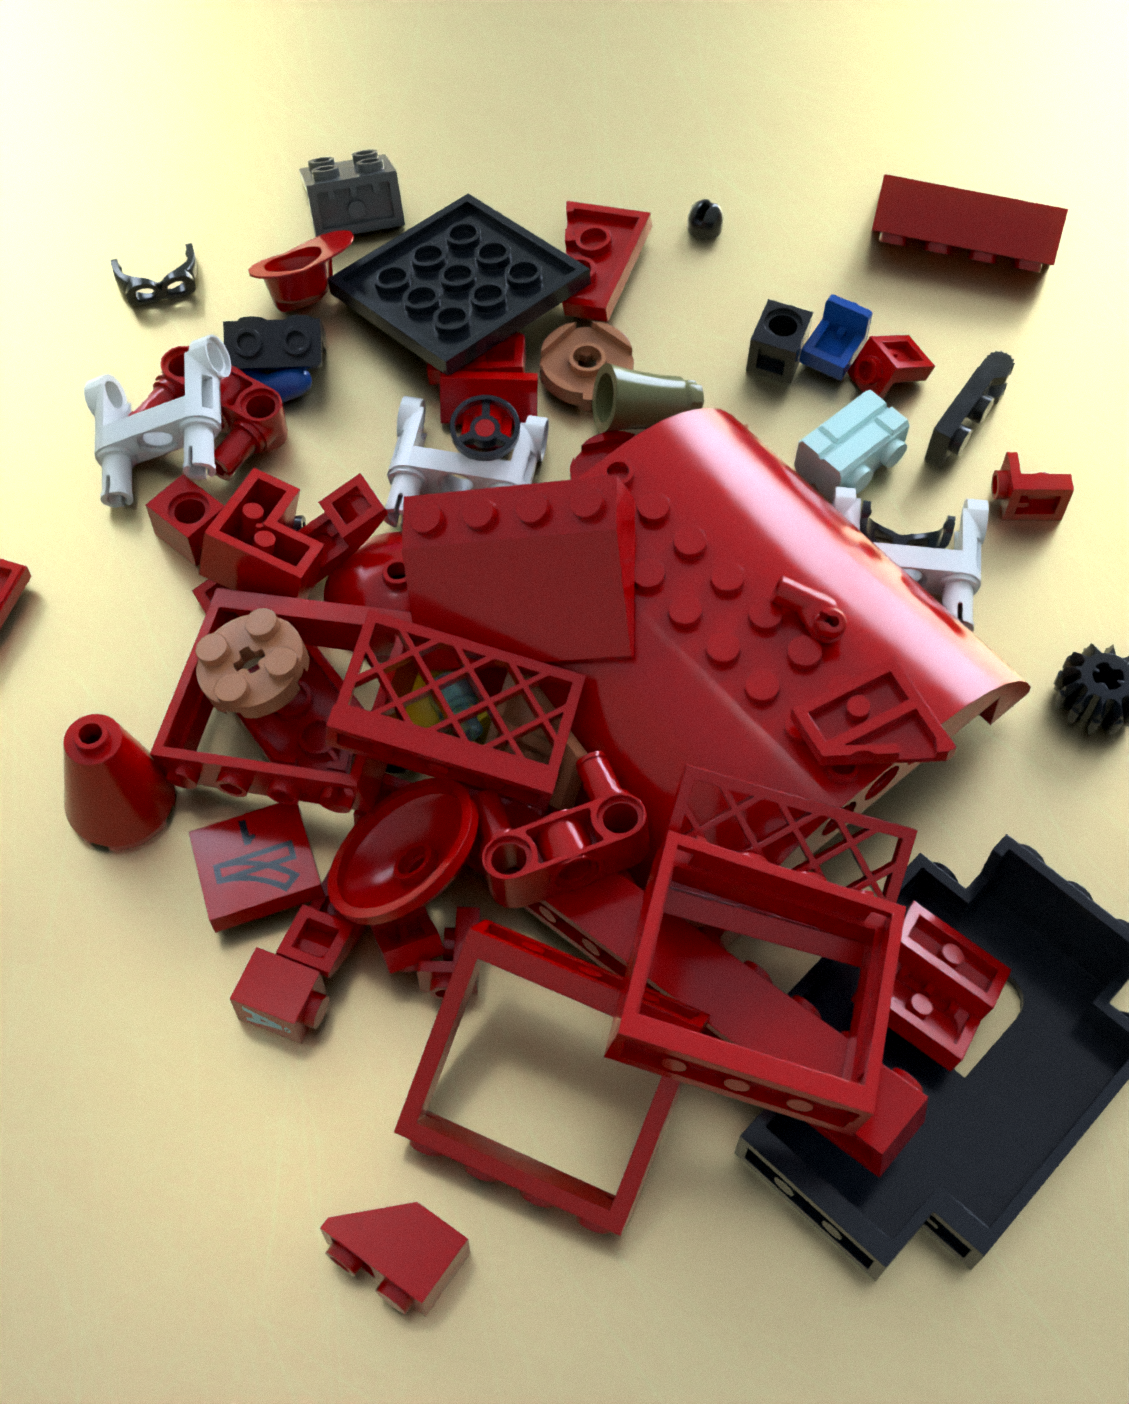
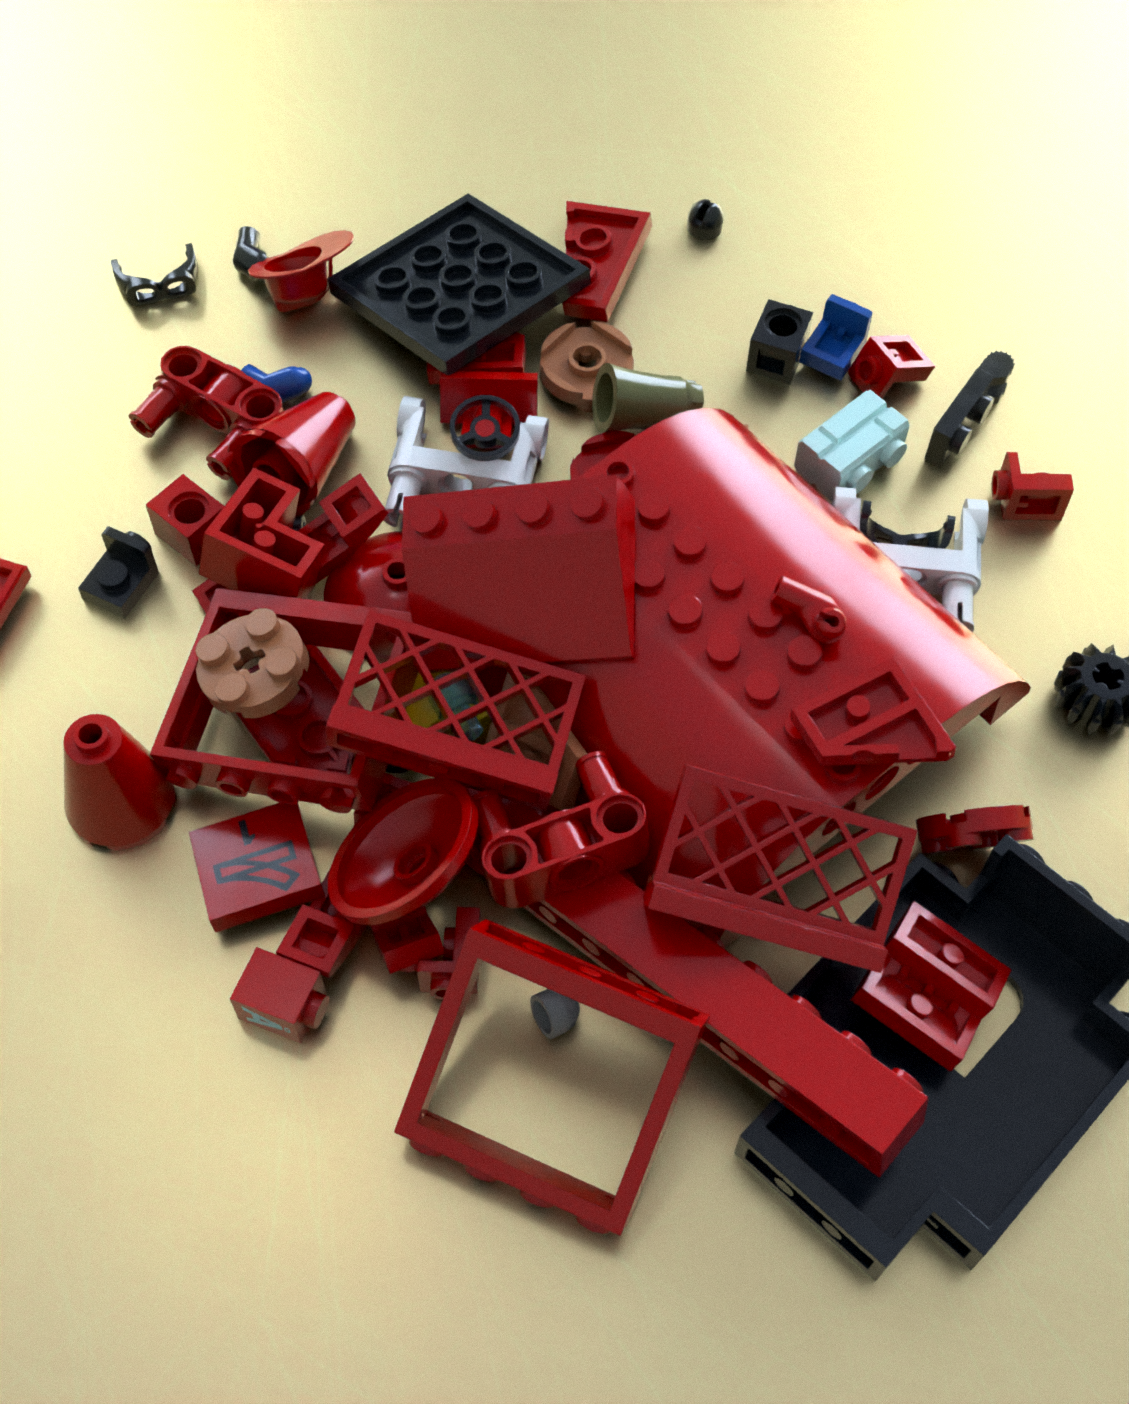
white connector [84,334,231,508] -> none
black bracket [223,315,327,371] -> none
dark grey bracket [299,149,405,237] -> none
red slope [320,1202,470,1317] -> none
red window [604,830,906,1136] -> none
red slope [872,174,1068,273] -> none
none -> black bracket [78,526,159,619]
none -> red cone [228,392,356,516]
none -> black arm [233,226,269,282]
none -> light grey hinge [530,989,580,1039]
none -> red plate [916,805,1034,854]

